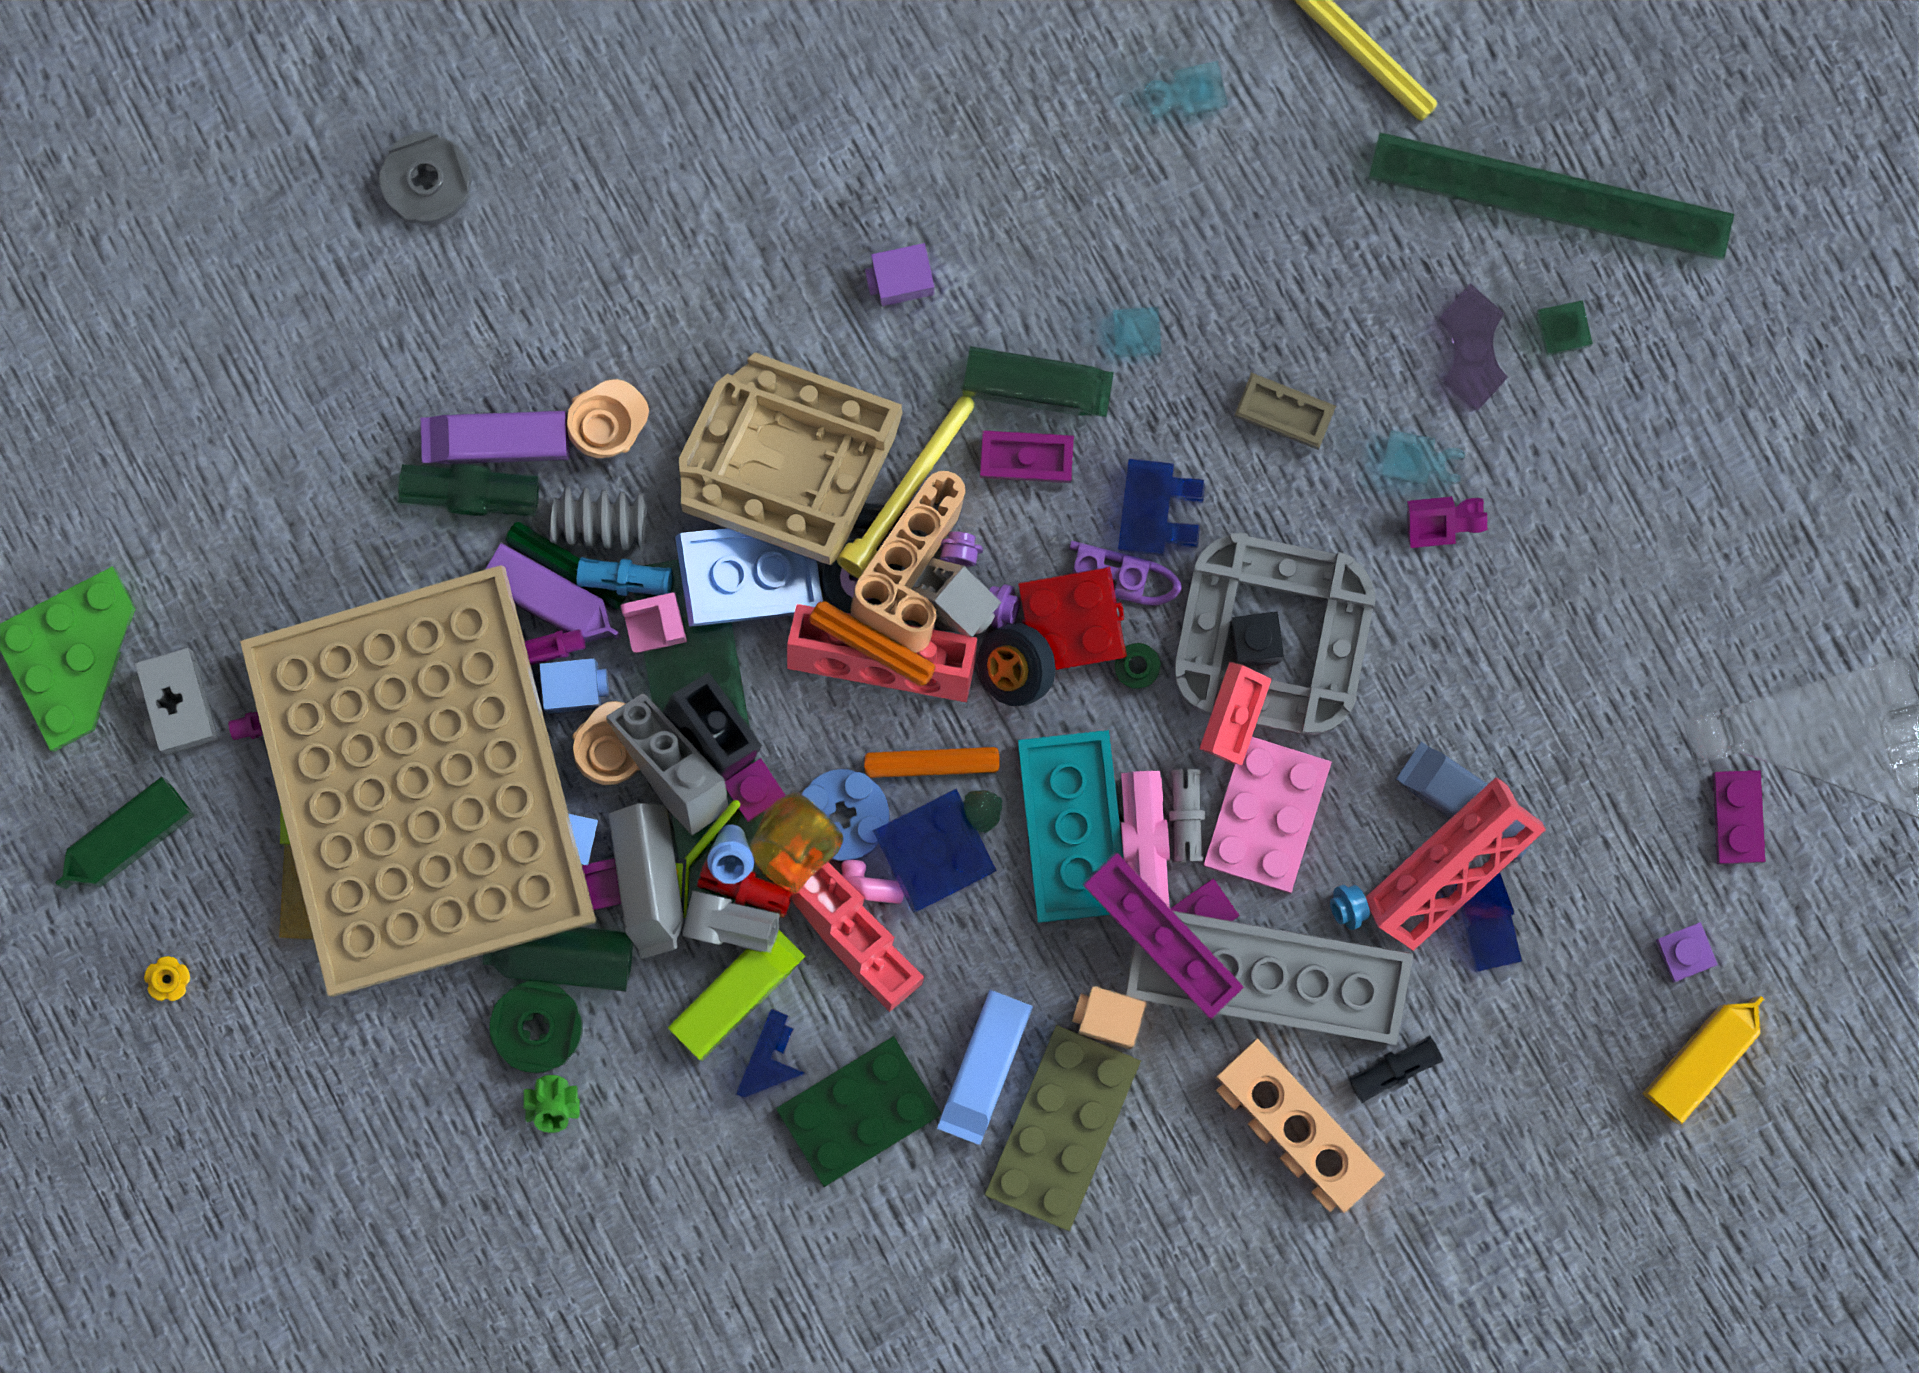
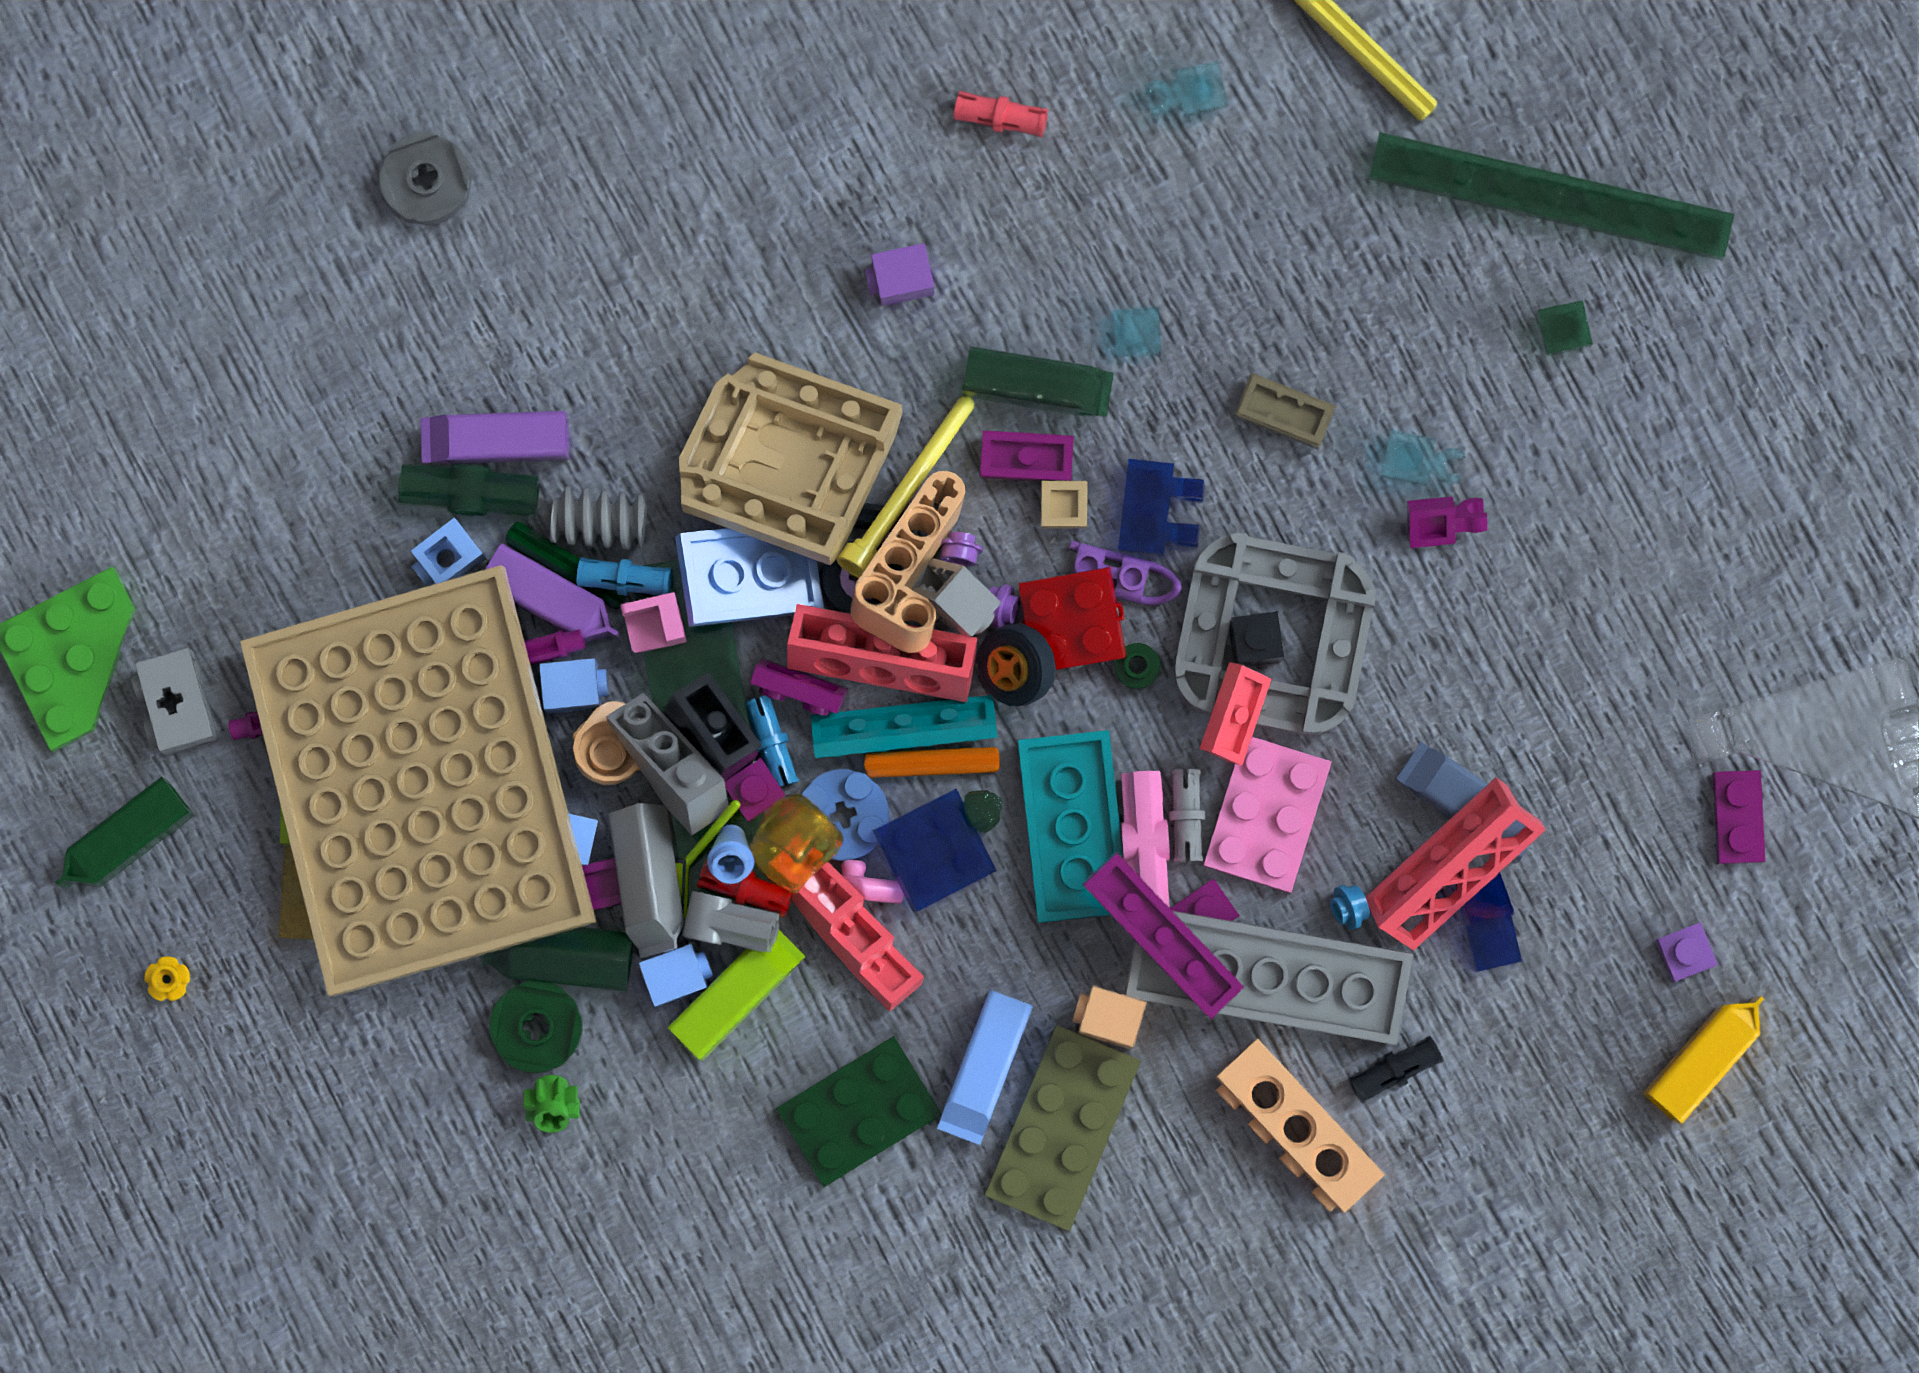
light nougat hat [566,379,649,458] -> none
clear blue slope [736,1009,806,1099] -> none
orange axle [810,602,935,686] -> none
clear purple tile [1439,283,1508,413] -> none
none -> light blue brick [411,517,486,586]
none -> light blue brick [639,944,713,1008]
none -> dark azure pin [743,695,799,788]
none -> magenta plate [750,658,848,716]
none -> teal plate [811,695,998,758]
none -> coral pin [954,91,1048,138]
none -> tan plate [1041,481,1087,529]

